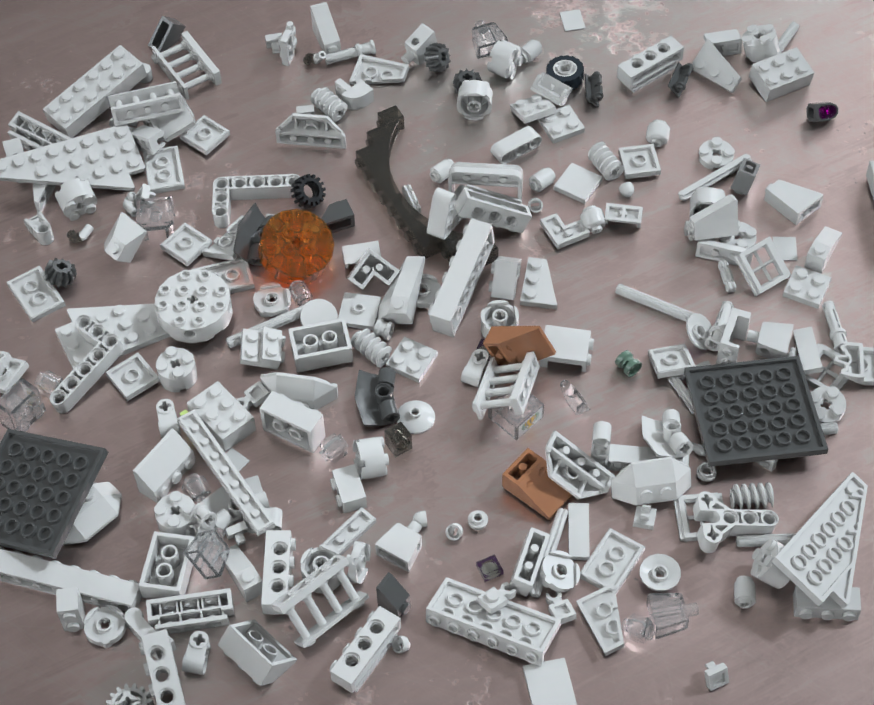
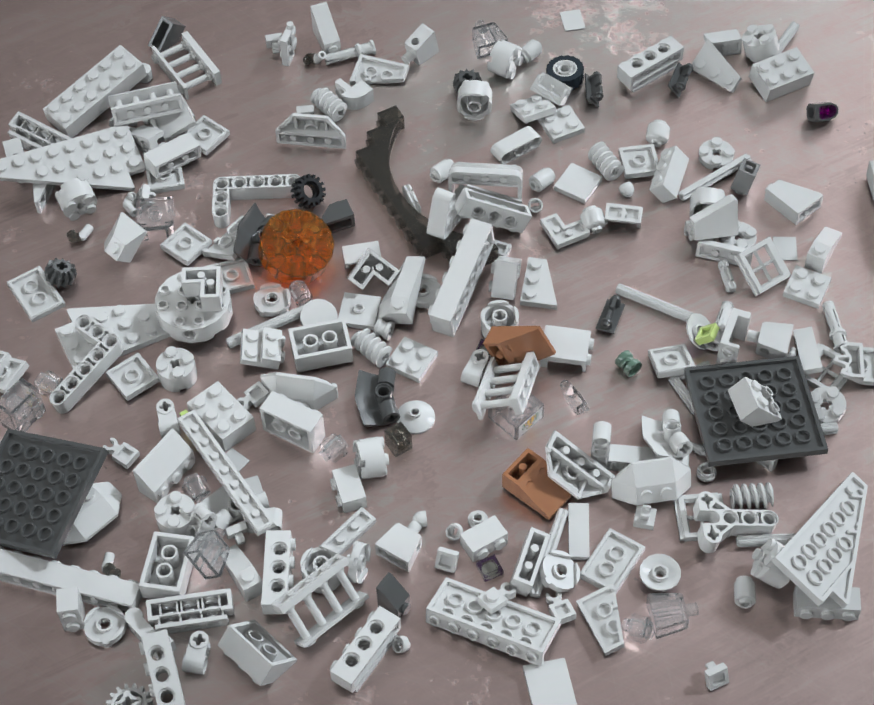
white piece [24,211,54,245] -> none
dark grey gear [424,43,451,72] -> none
none -> arm [101,552,121,577]
none -> white plate [103,438,140,469]
none -> white brick [144,132,201,179]
none -> white brick [181,266,223,311]
none -> white tile [434,547,459,573]
none -> white brick [460,515,508,562]
none -> white tile [493,240,512,258]
none -> dark grey hinge [596,295,625,334]
none -> white brick [649,146,689,203]
none -> yellowish green tile [695,323,720,345]
none -> white slope [728,377,782,427]

